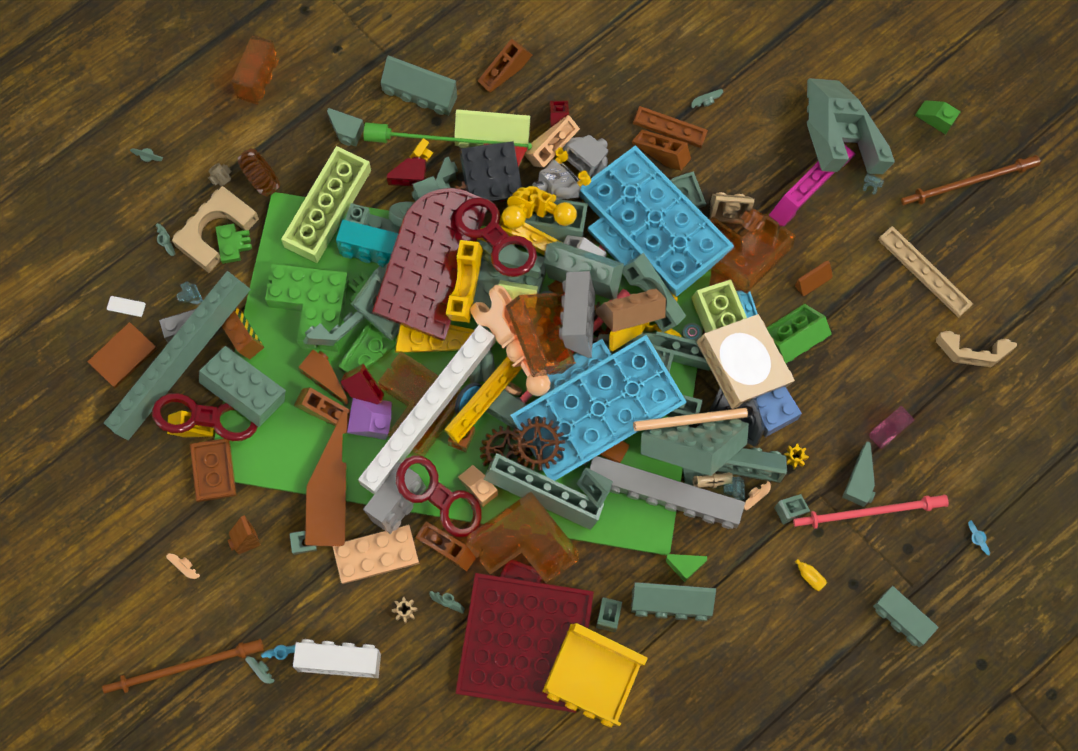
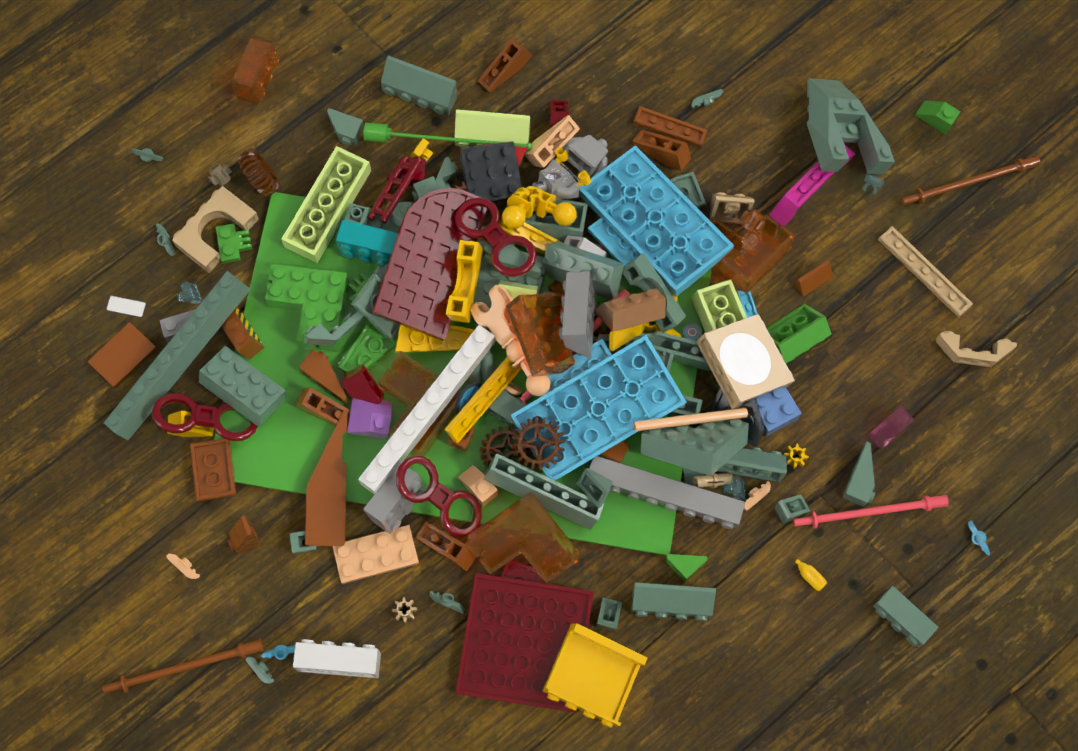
none -> dark red bar [367,156,422,224]

